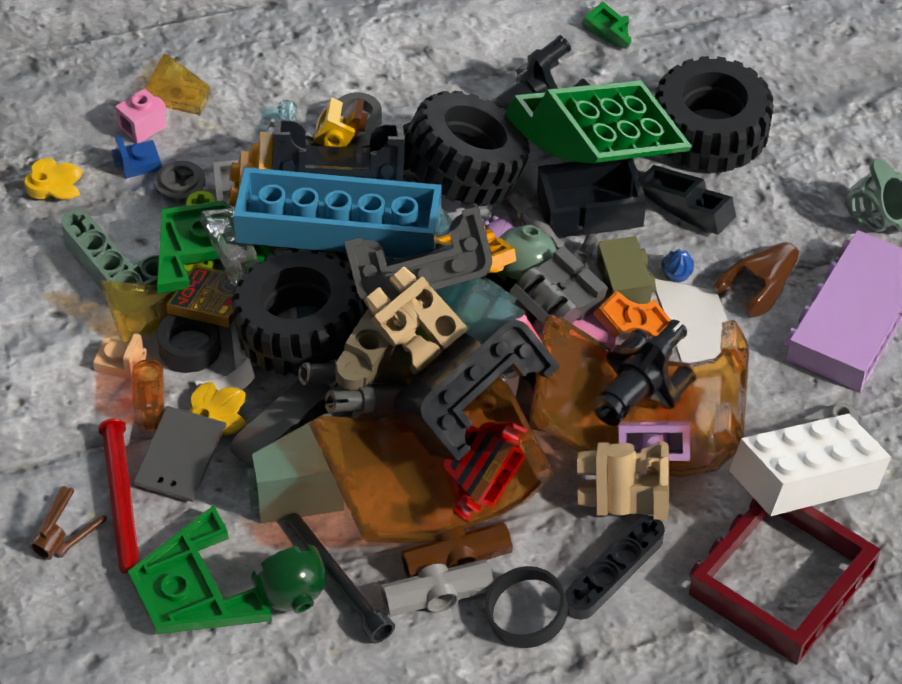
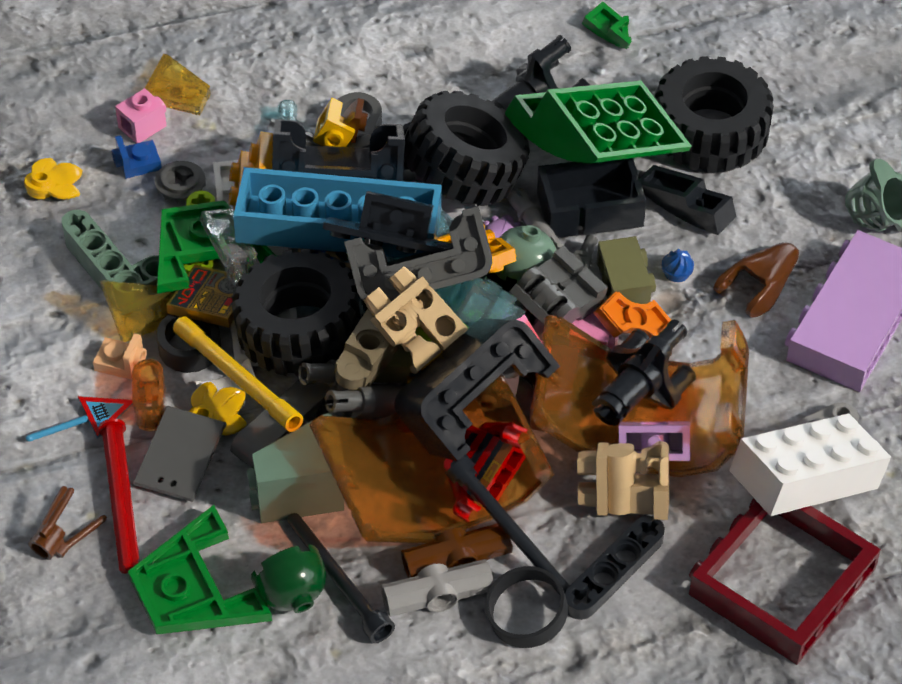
white sticker [655,279,743,371] -> none
none -> piece [26,396,135,442]
none -> yellow piece [173,316,303,432]
none -> black bracket [322,191,454,255]
none -> black piece [445,454,570,595]

